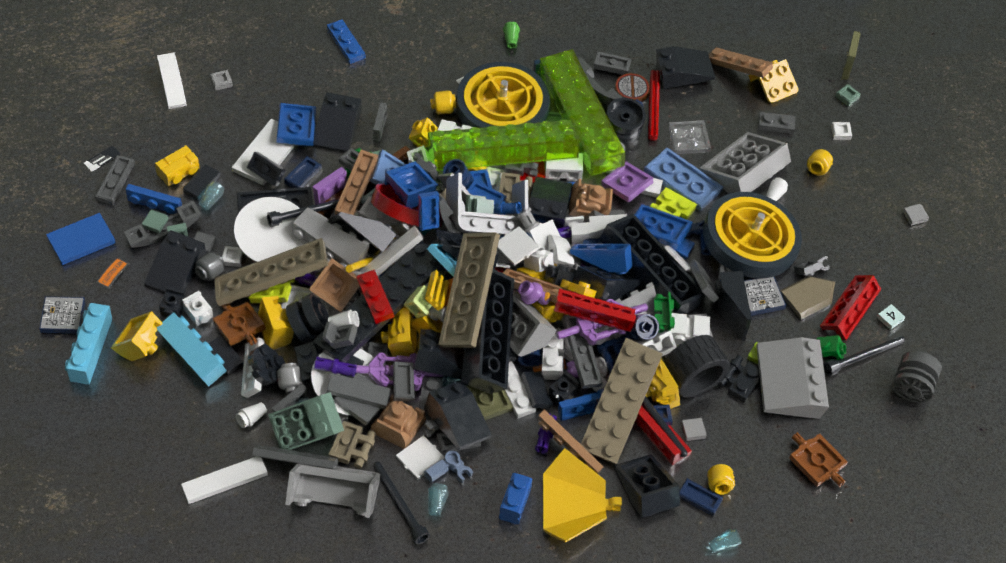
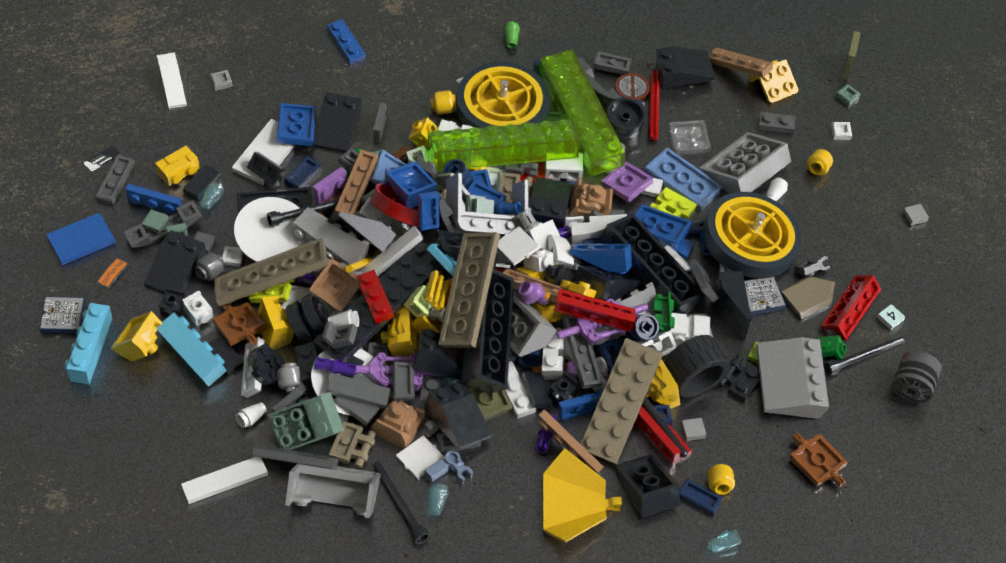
blue brick [499,473,533,524] -> none

